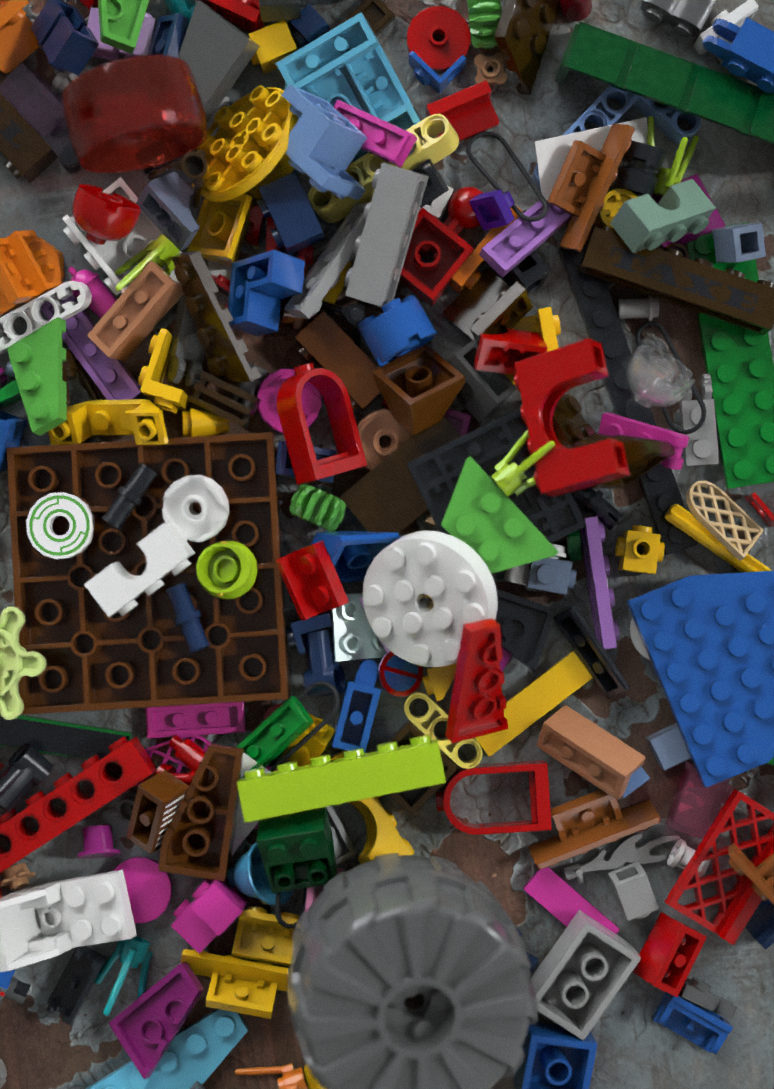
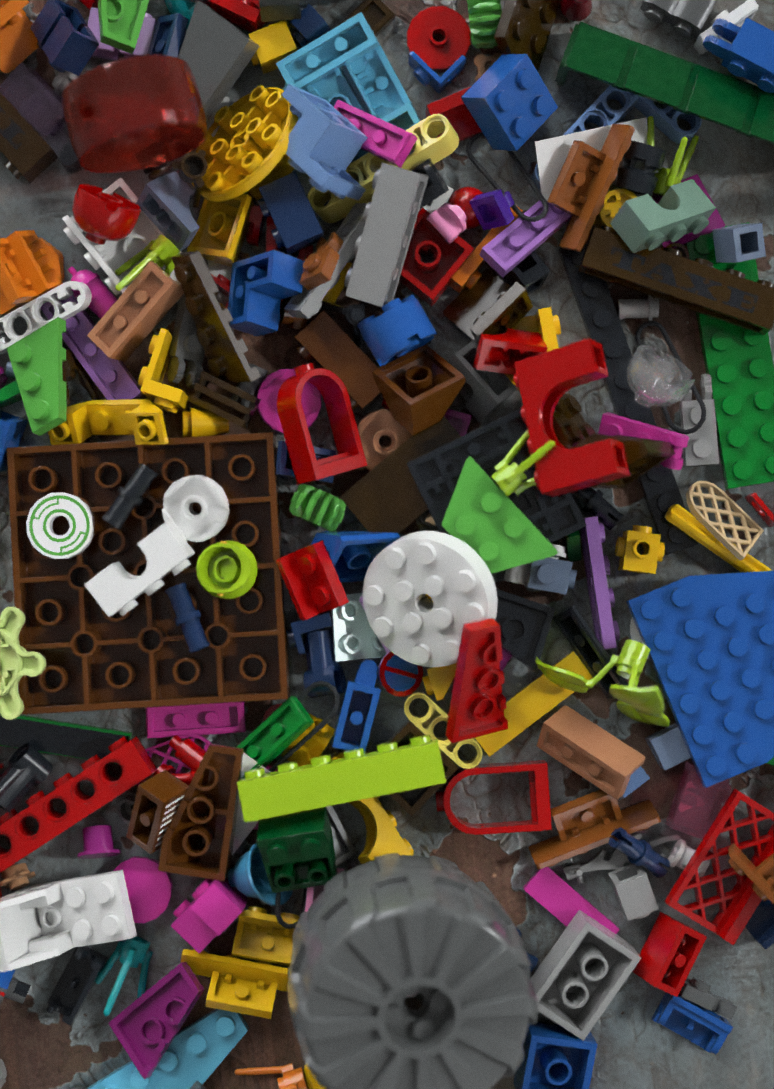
none -> dark orange plate [299,232,343,290]
none -> bright pink plate [427,203,467,243]
none -> blue brick [461,54,558,151]
none -> lime plant [535,639,670,727]
none -> dark blue pin [609,828,670,878]

